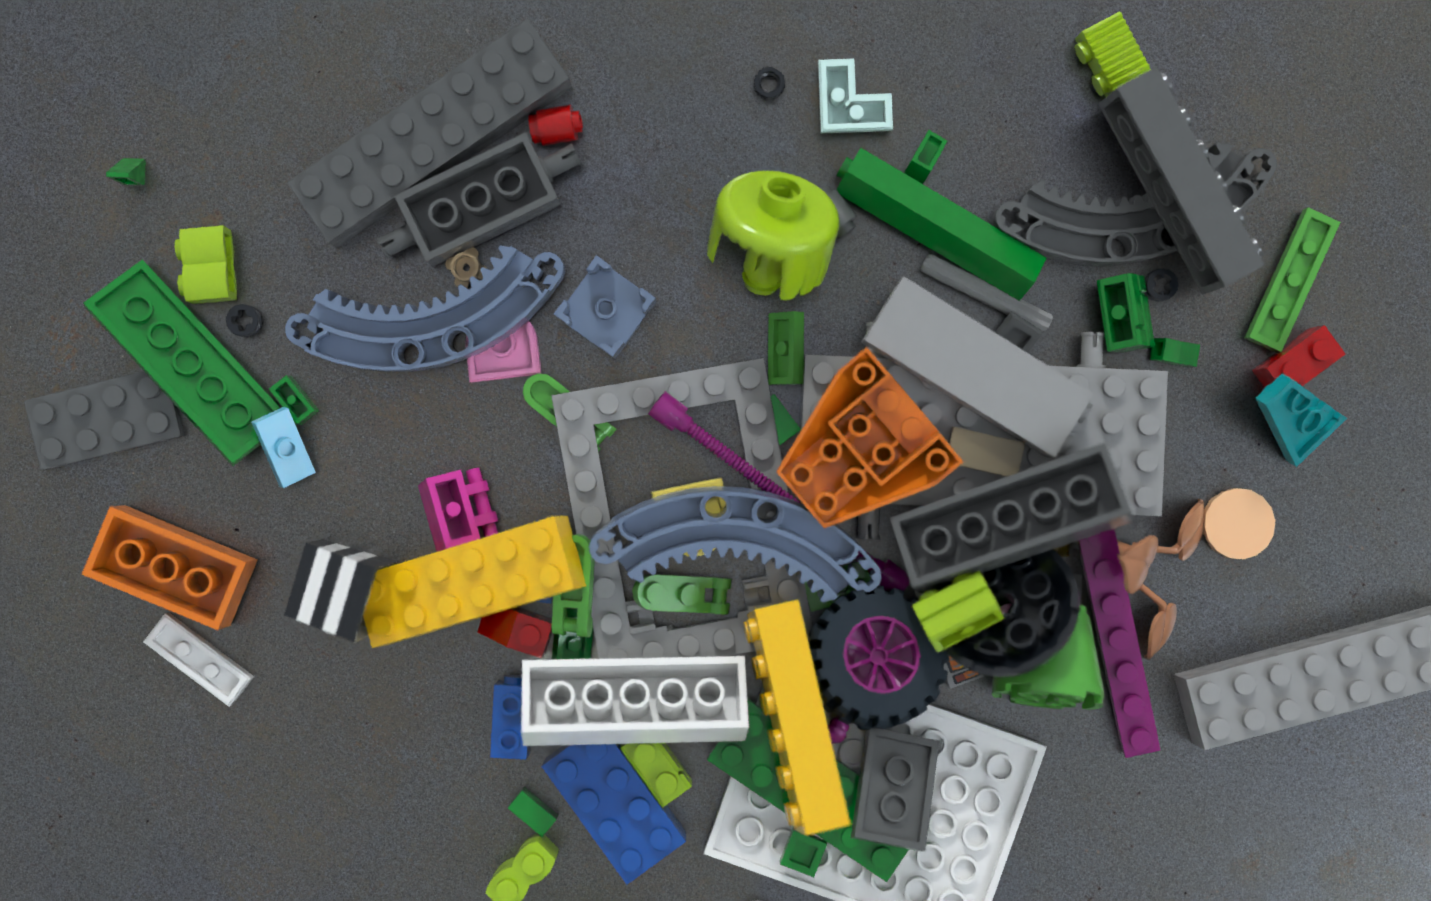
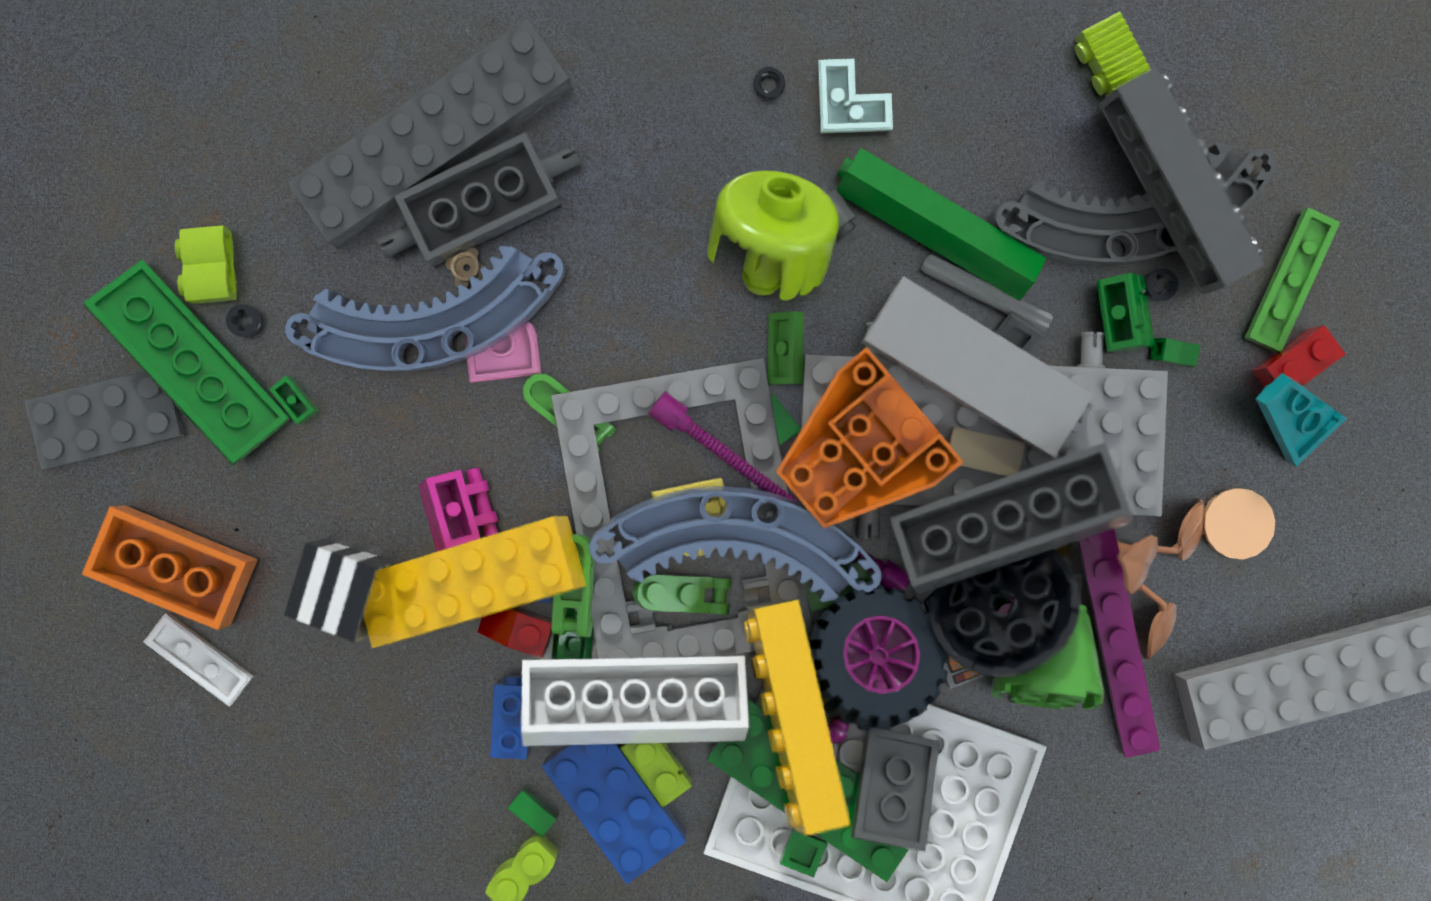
green piece [106,158,145,185] -> none
medium azure plate [251,407,316,488] -> none
red brick [528,104,583,146] -> none
sand blue panel [554,255,656,359] -> none
green piece [904,130,947,184] -> none
lime brick [912,571,1005,653] -> none

